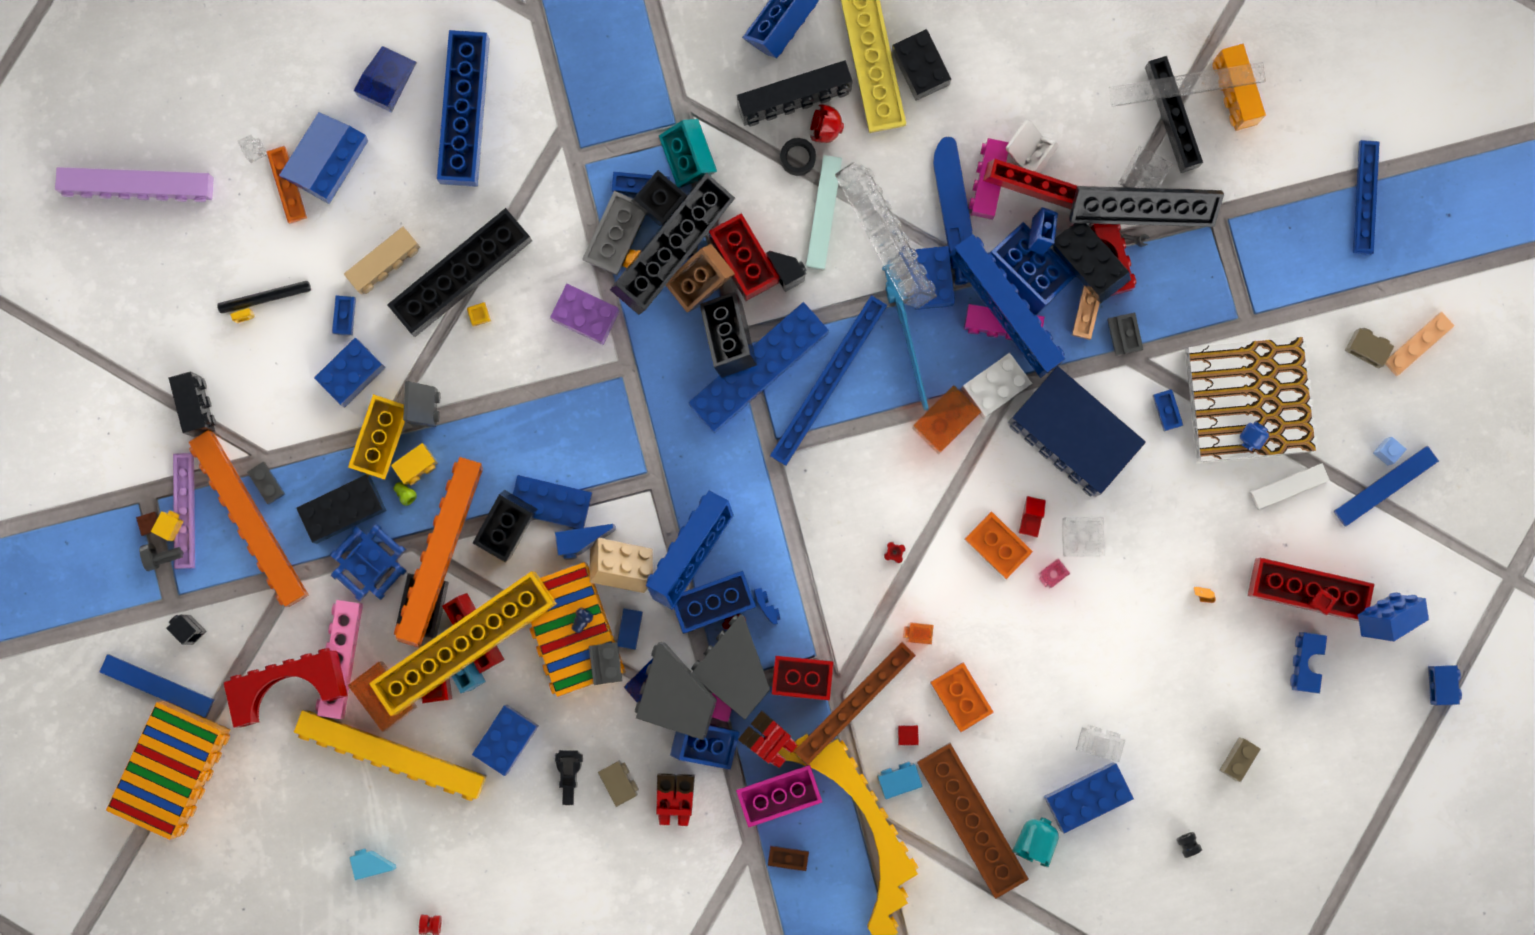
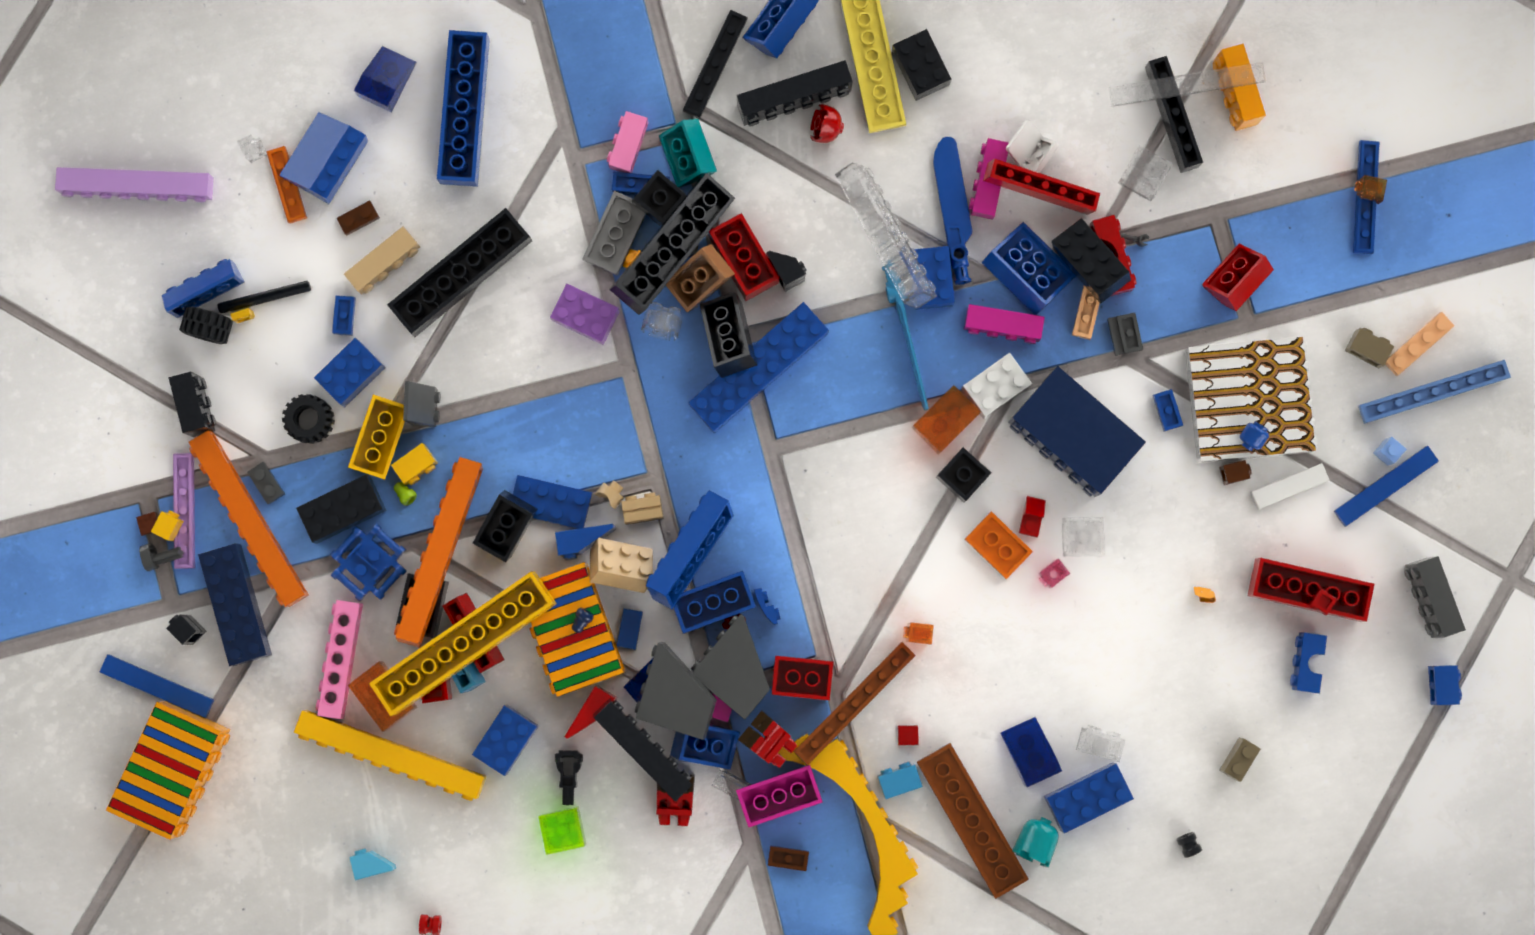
red arch [223,648,348,728] -> none
yellow tile [467,302,491,327] -> none
dark grey plate [589,642,623,685] -> none
dark tan brick [598,760,639,807] -> none
blue plate [770,295,887,466] -> none
black tyre [780,138,816,176] -> none
light aqua tile [806,155,842,270] -> none
red plate [884,542,905,563] -> none
orange plate [930,662,994,732] -> none
blue brick [950,234,1065,378] -> none
blue brick [1028,207,1058,254] -> none
black plate [1069,186,1224,227] -> none
blue brick [1358,592,1429,642] -> none
none -> blue slope [162,259,245,318]
none -> black tyre [179,307,233,344]
none -> dark blue brick [198,543,272,666]
none -> black tyre [282,394,335,444]
none -> reddish brown plate [337,200,380,236]
none -> clear neon green brick [538,806,586,855]
none -> red slope [564,685,618,739]
none -> black brick [593,699,692,802]
none -> tan piece [595,480,624,509]
none -> bright pink brick [607,111,649,173]
none -> tan brick [621,492,664,525]
none -> clear brick [641,302,683,341]
none -> black tile [683,10,748,119]
none -> clear tile [711,768,752,801]
none -> black brick [936,447,992,503]
none -> clear blue slope [1000,717,1062,787]
none -> red slope [1202,243,1274,311]
none -> reddish brown brick [1219,460,1252,485]
none -> clear orange window [1355,175,1387,204]
none -> medium blue plate [1358,360,1511,424]
none -> dark grey brick [1405,556,1466,638]

